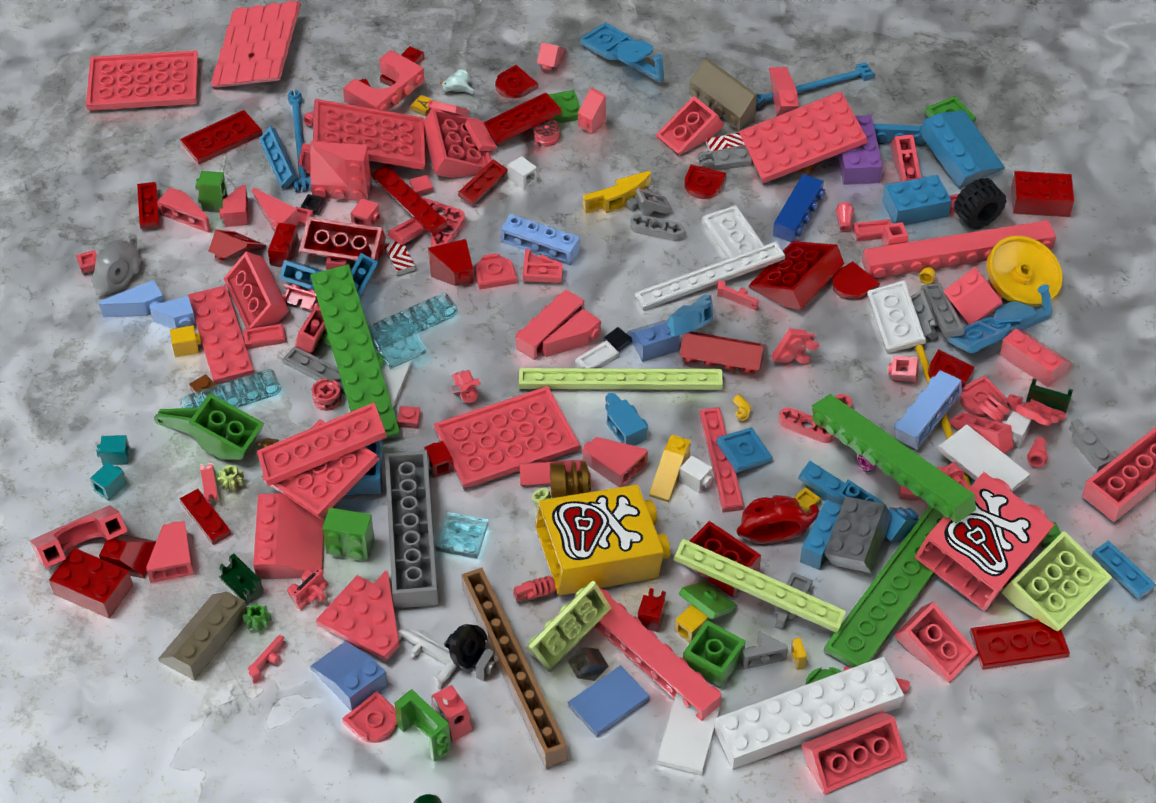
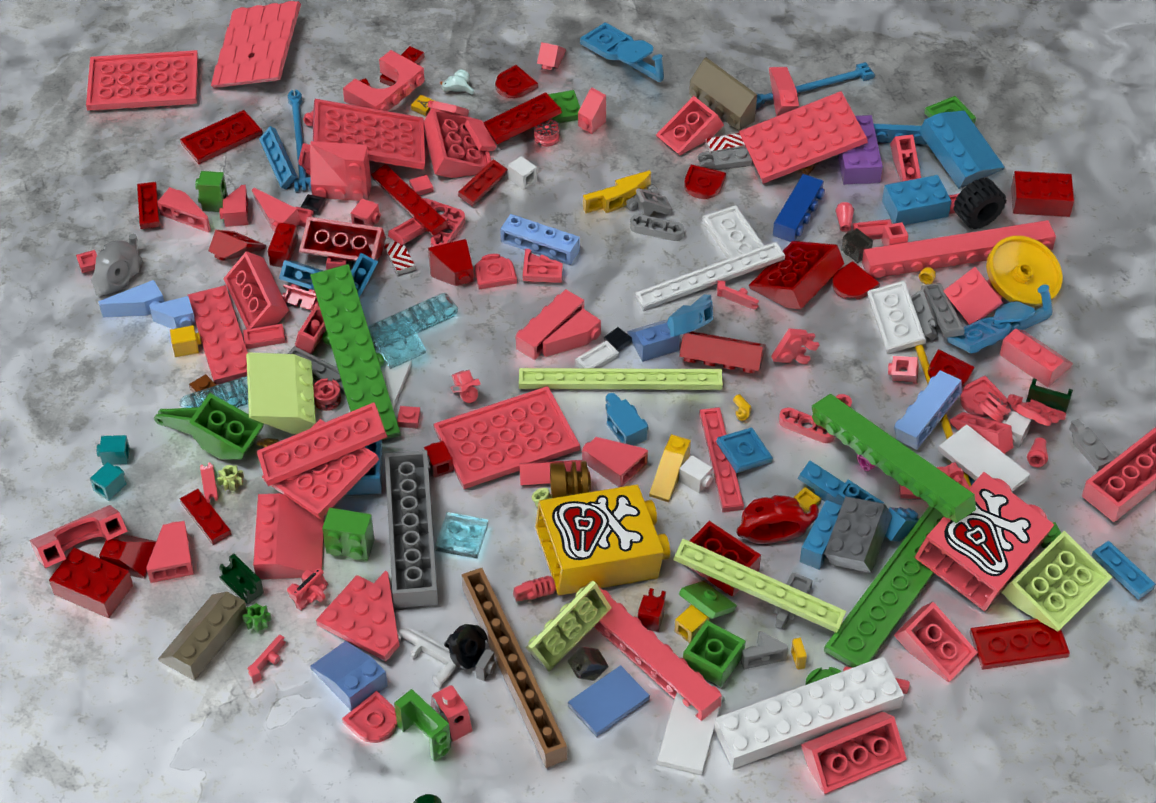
none -> yellowish green slope [246,352,316,435]
none -> clear smoke brick [841,228,873,263]

